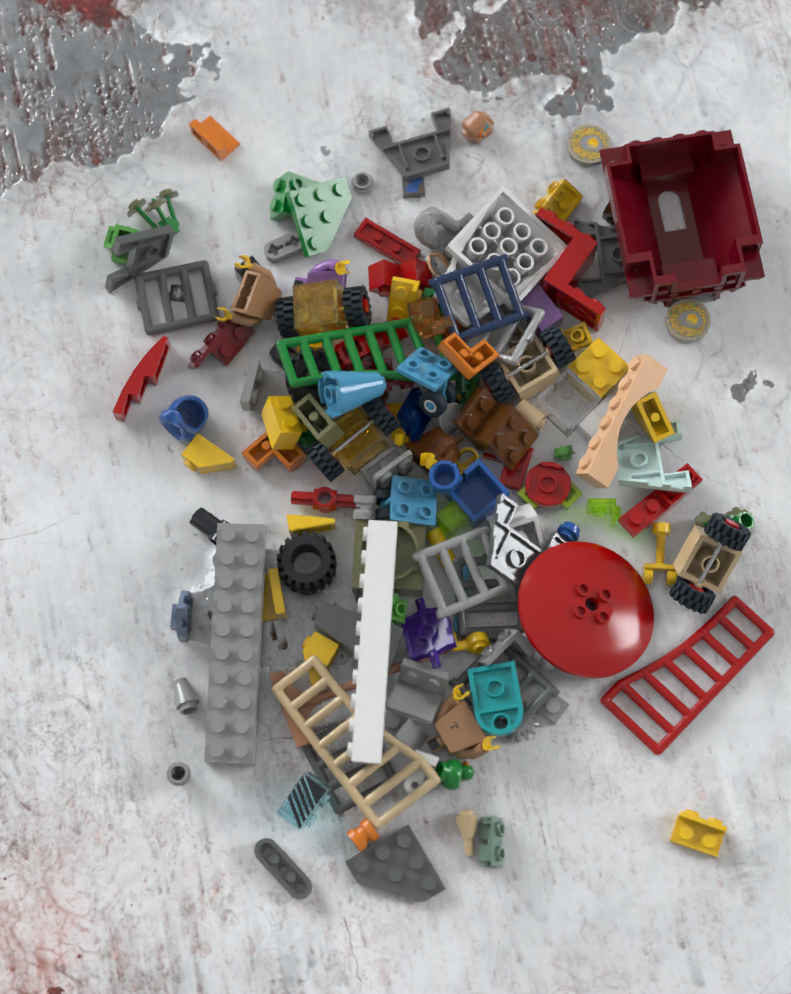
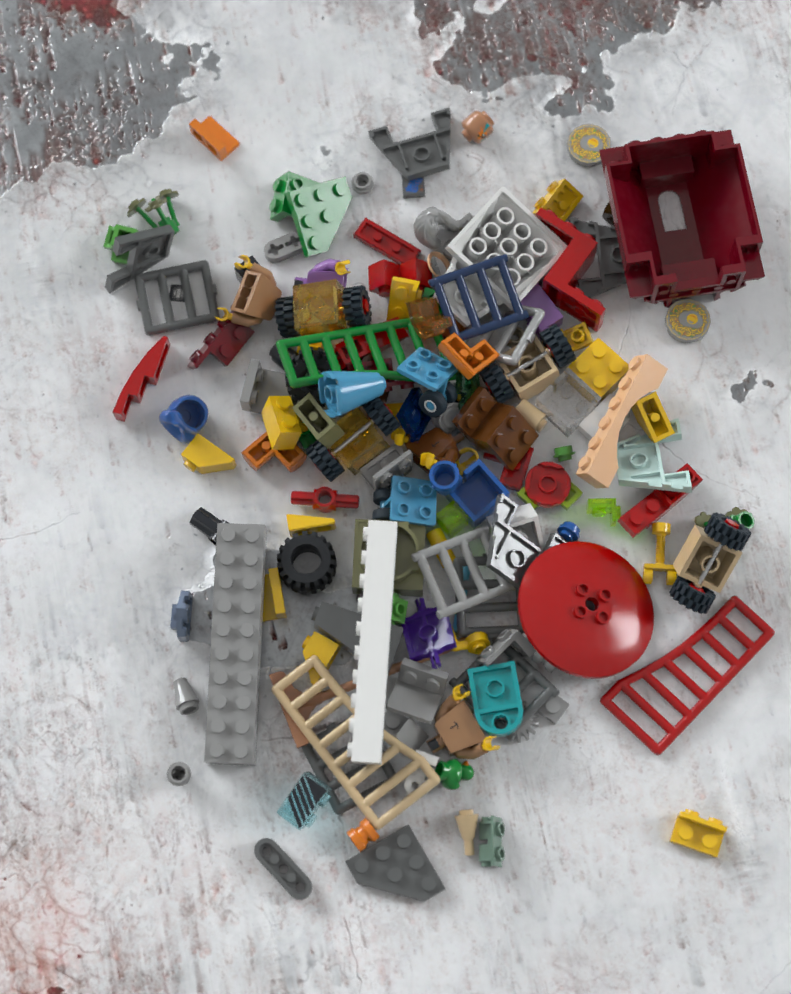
light grey wheel [353,494,377,519] -> none

